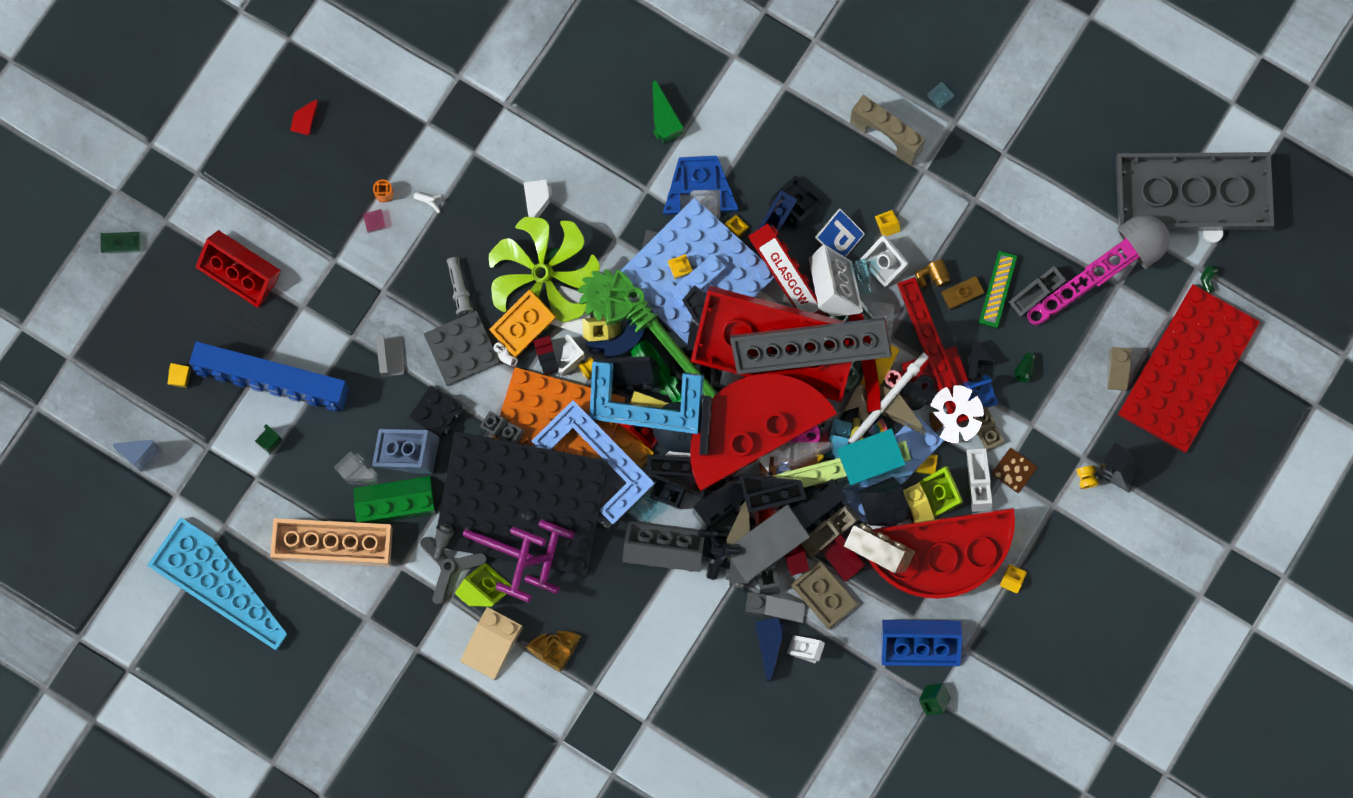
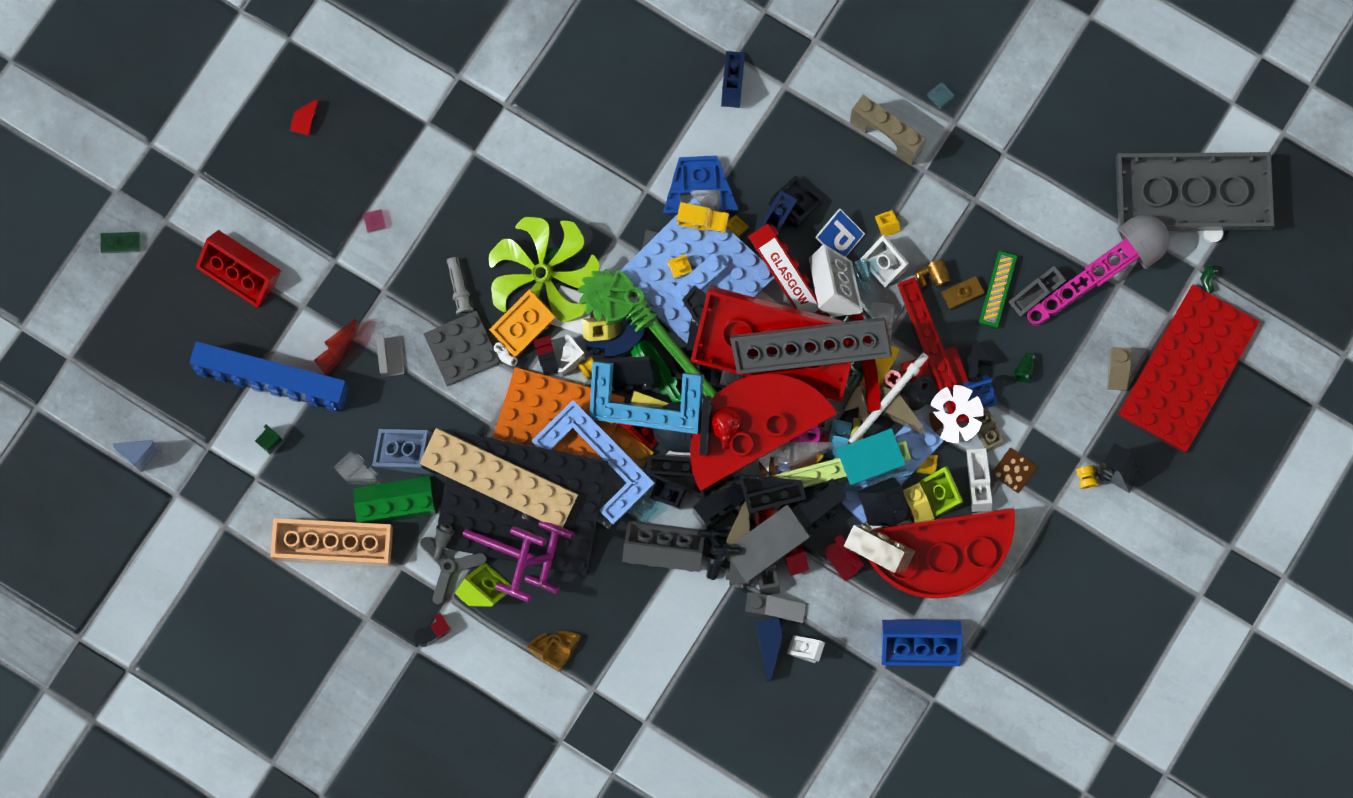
medium azure wing [147,517,288,651] -> none
yellow slope [168,363,191,388] -> none
orange wheel [373,179,394,203] -> none
black plate [409,385,463,439] -> none
white bar [414,192,441,213] -> none
tan slope [460,607,523,680] -> none
dark grey slope [479,411,525,443] -> none
white slope [524,180,553,218] -> none
green slope [652,80,683,144] -> none
dark tan tile [790,560,858,630] -> none
dark tan slope [801,504,860,558] -> none
tile [868,418,887,436] -> none
dark green panel [919,683,950,716] -> none
yellow slope [1000,564,1027,593] -> none
none -> clear red slope [314,319,359,376]
none -> leg [414,613,452,647]
none -> tan plate [419,428,578,527]
none -> yellow piece [676,202,729,233]
none -> red hat [710,407,741,450]
none -> dark blue slope [721,51,745,108]

